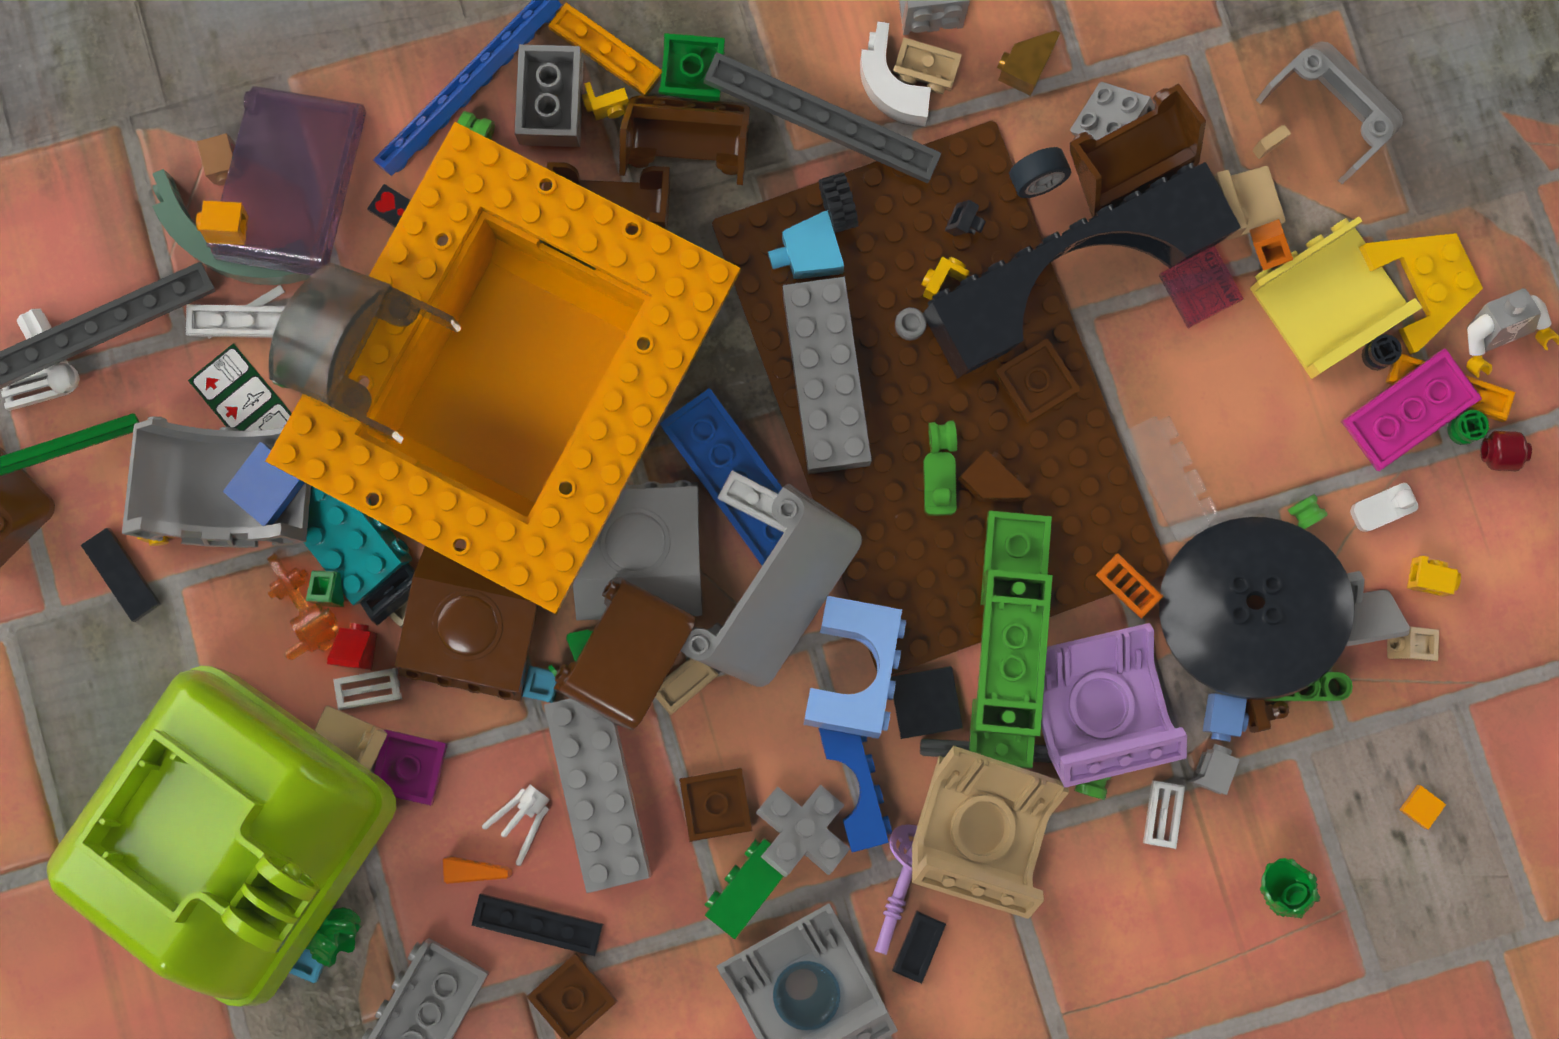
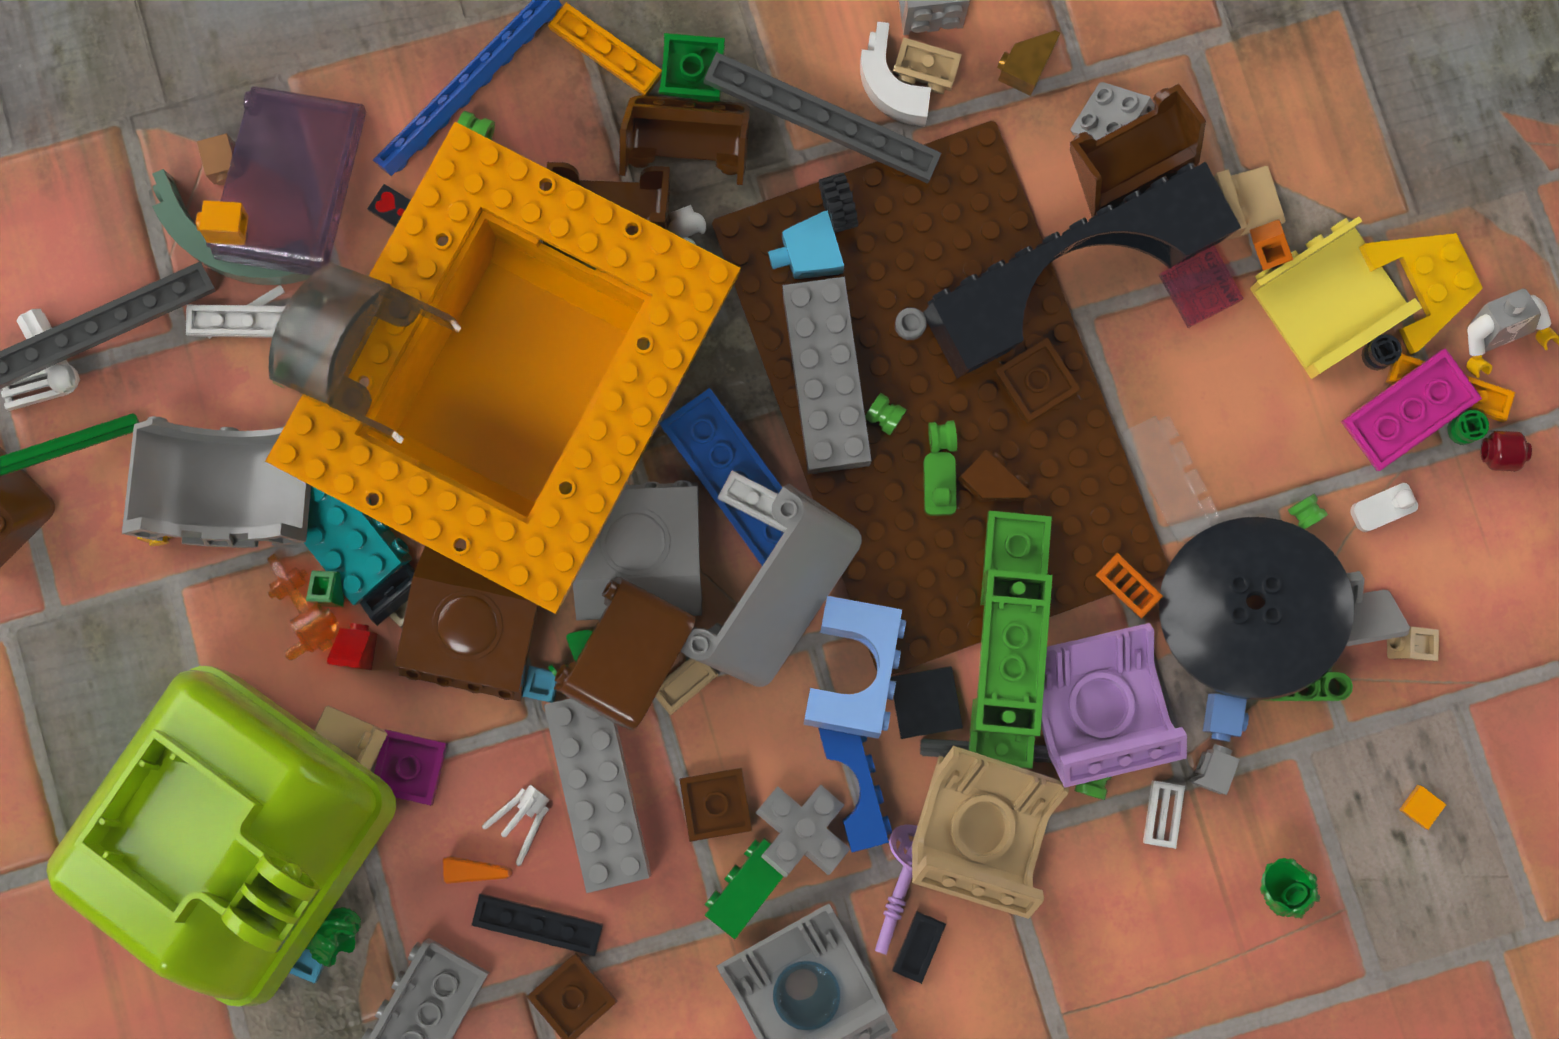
black tile [81,528,161,622] -> none
sticker [188,343,292,431] -> none
tile [223,442,305,526] -> none
white tile [333,668,402,710] -> none
light grey brick [515,44,584,147] -> none
yellow bracket [581,82,629,121] -> none
yellow bracket [921,257,970,300] -> none
black tile [945,200,986,236] -> none
black wheel [1009,147,1072,198] -> none
reddish brown piece [1245,699,1289,733] -> none
tan tile [1253,125,1291,159] -> none
light grey windscreen [1256,41,1403,184] -> none
yellow brick [1407,556,1461,597] -> none
none -> white animal [668,205,706,245]
none -> bright green wheel [865,393,907,435]

